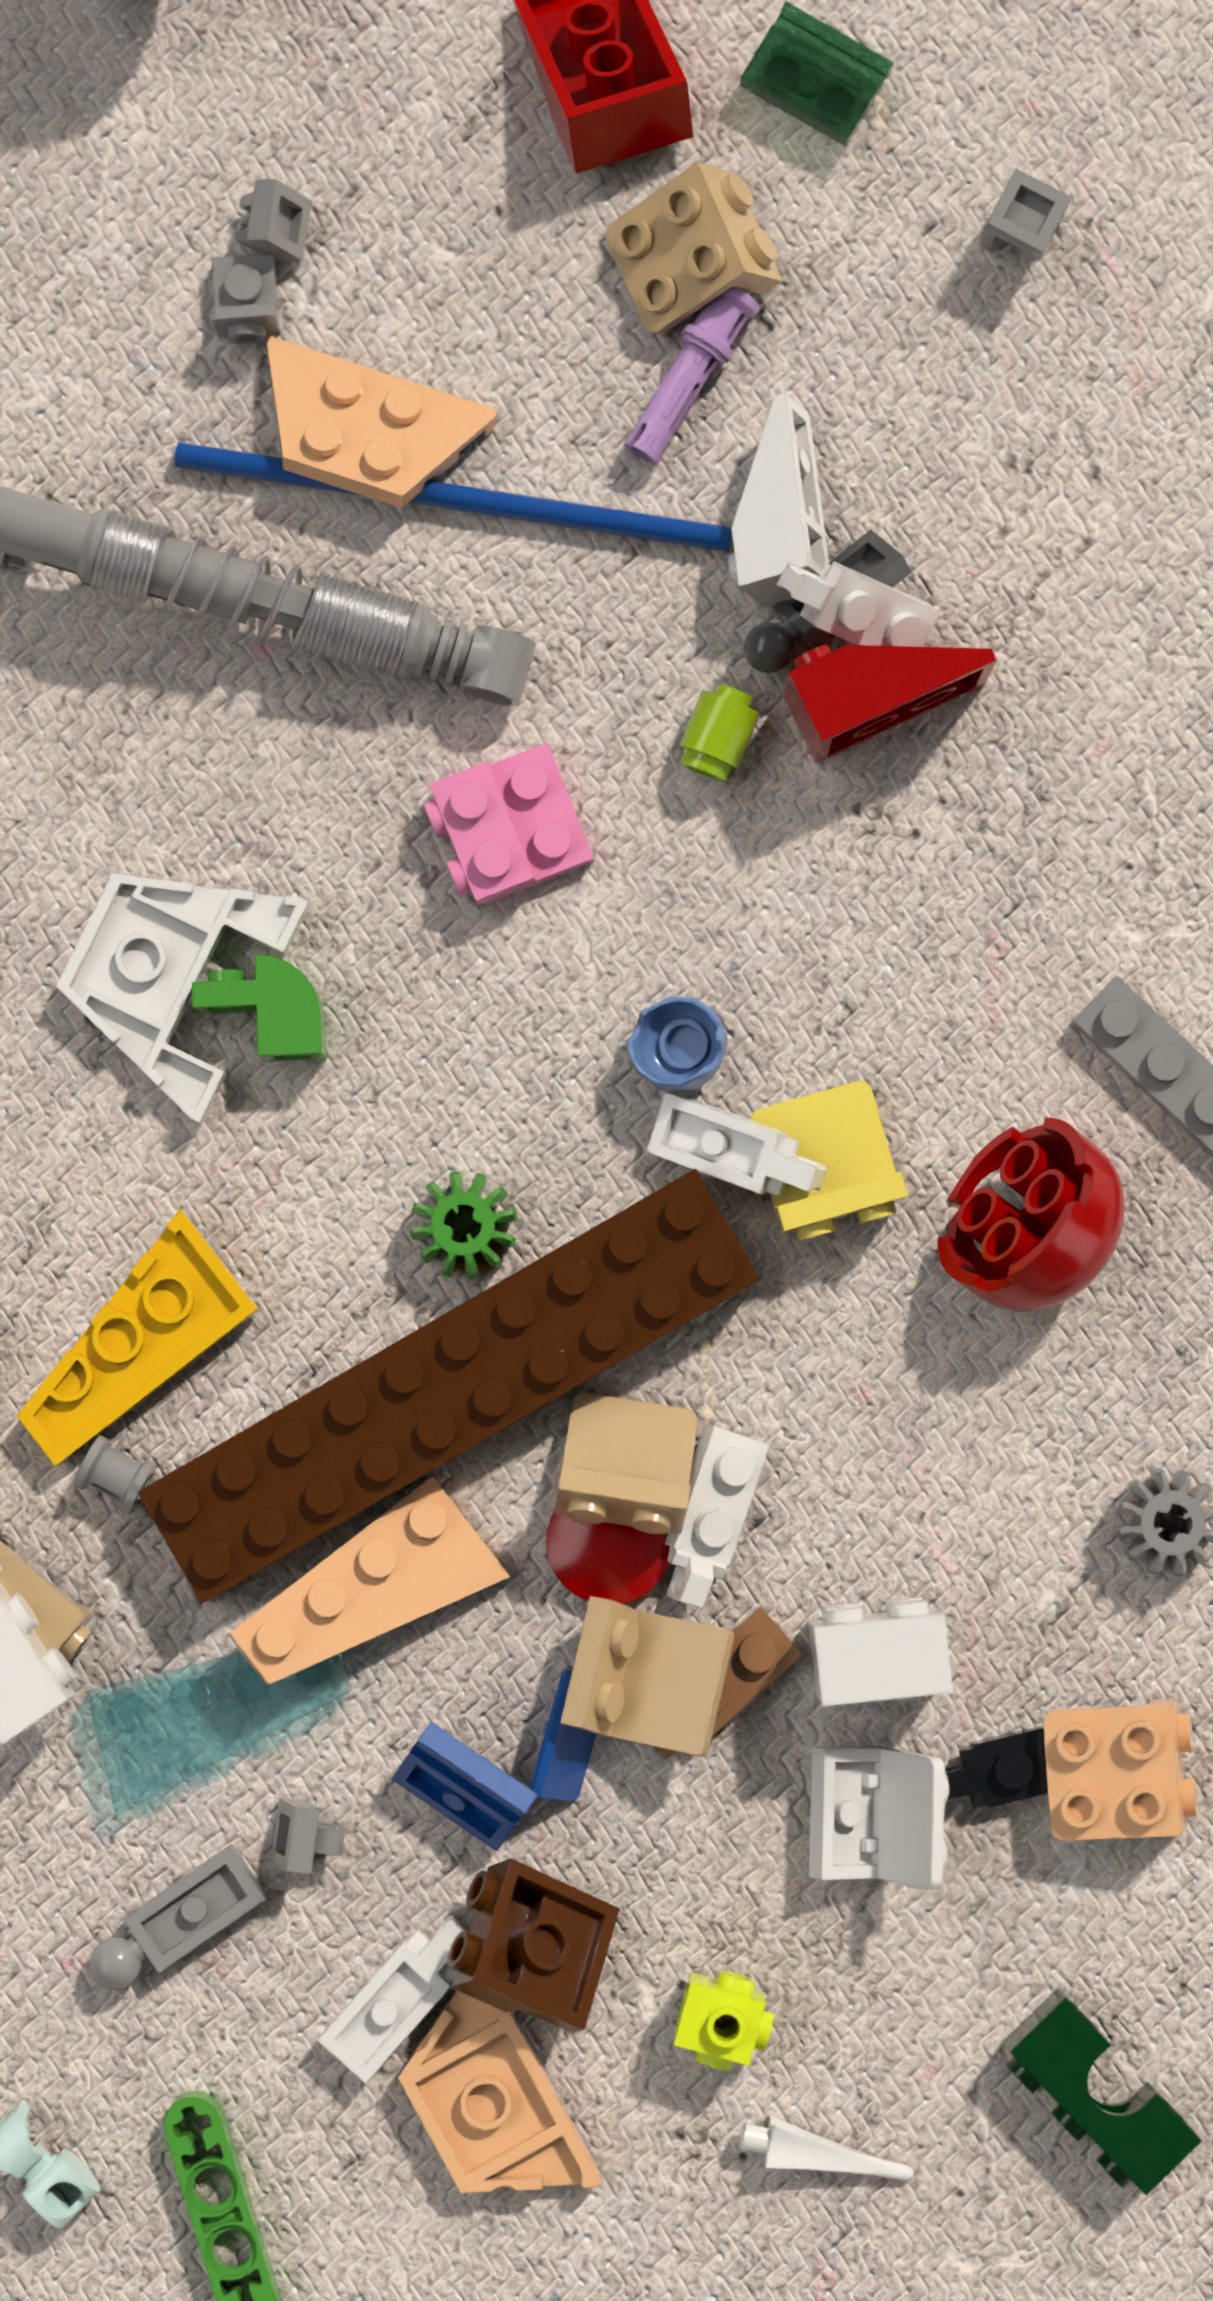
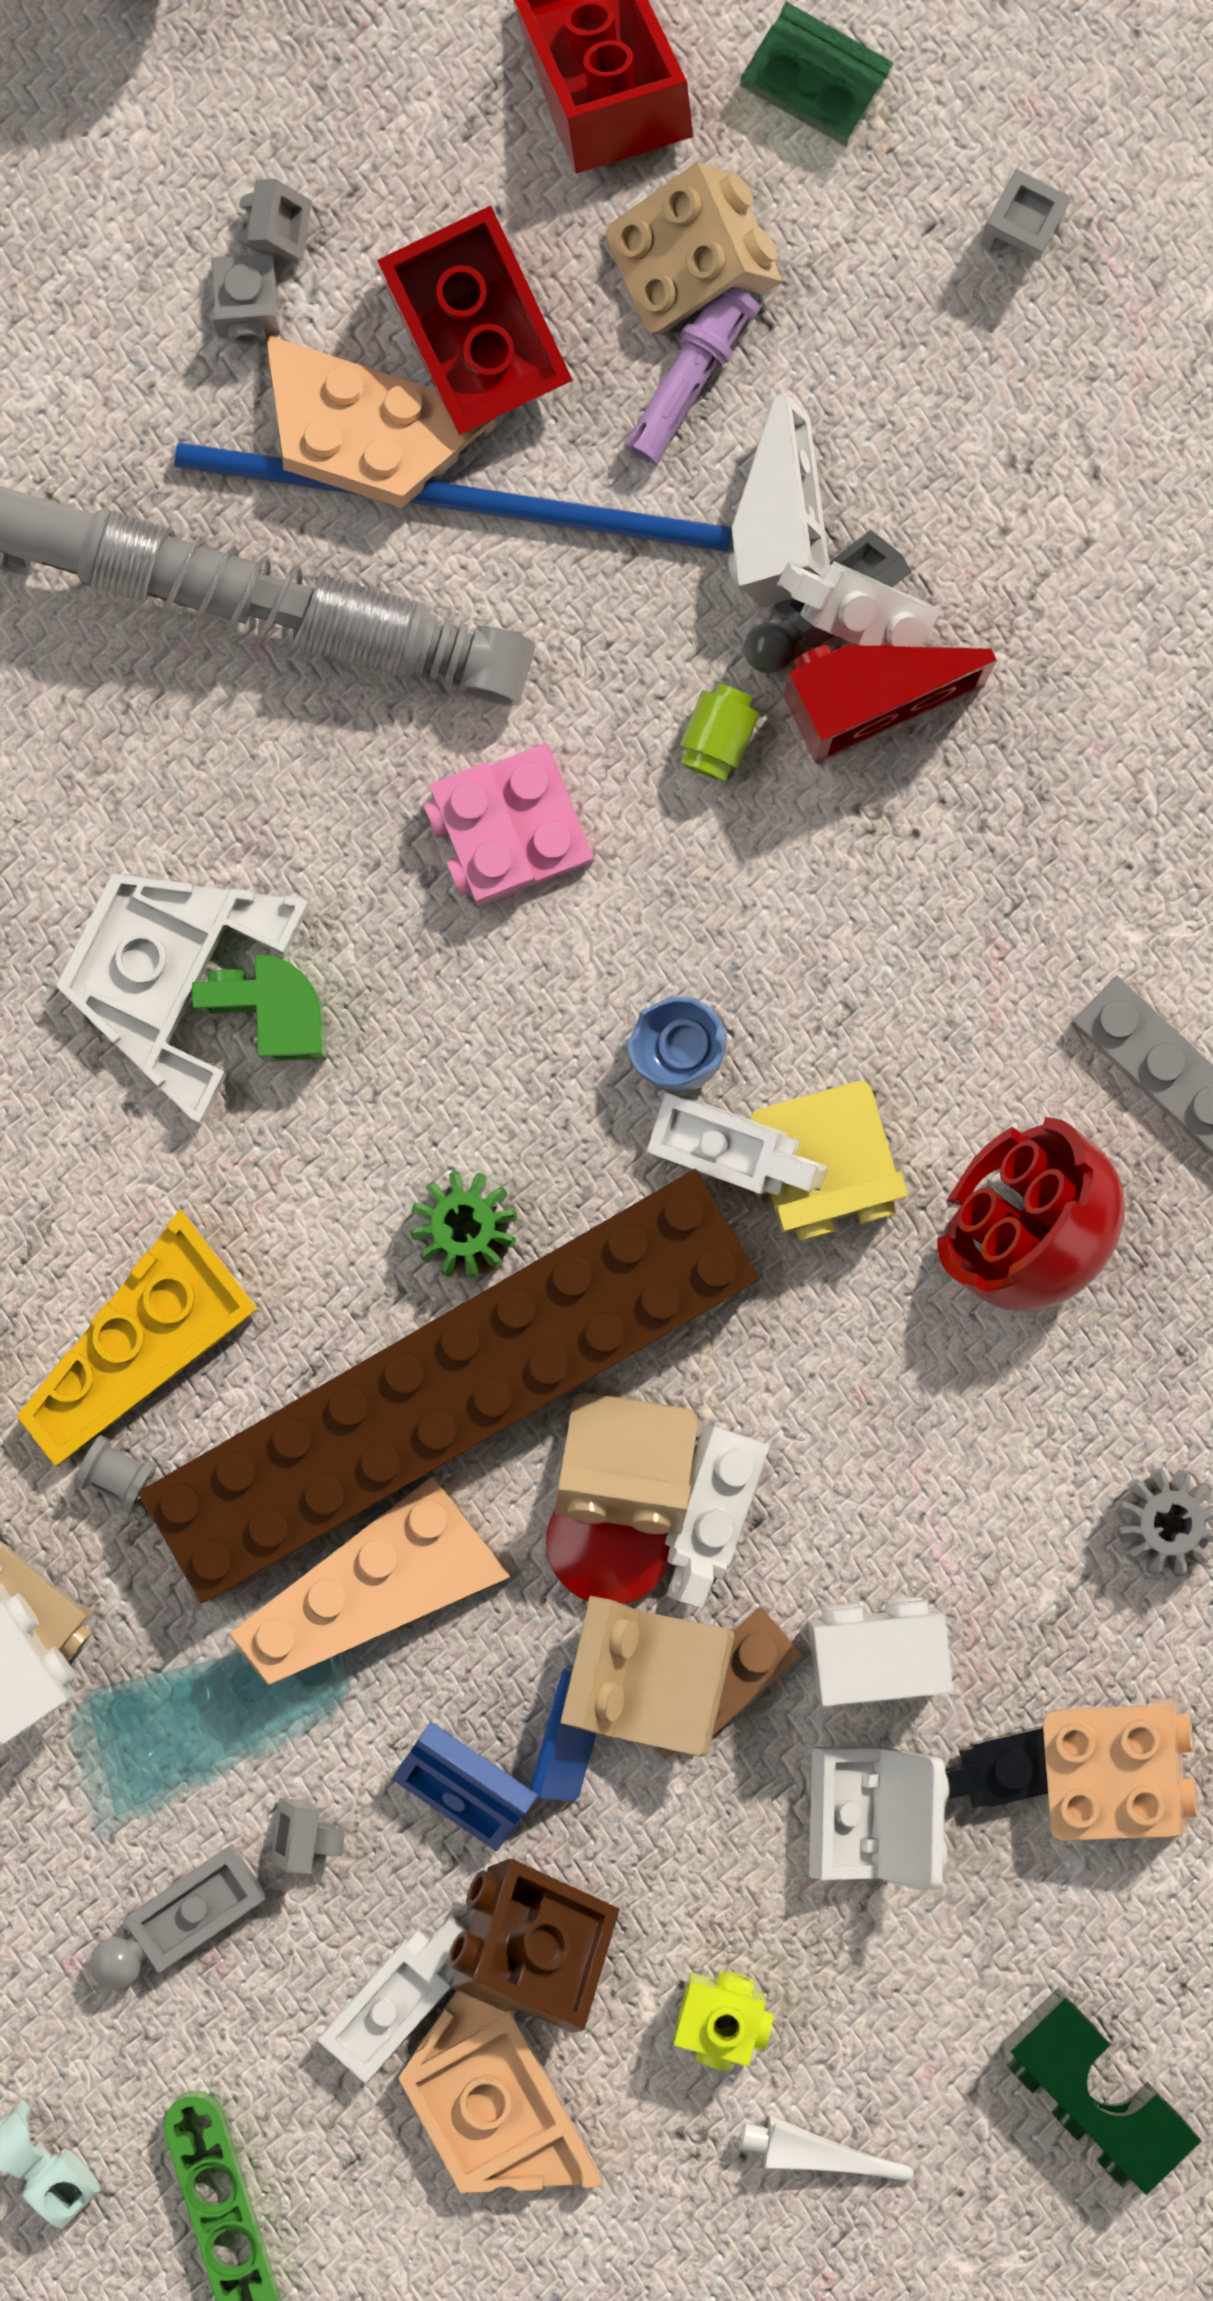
none -> red slope [377,205,573,436]

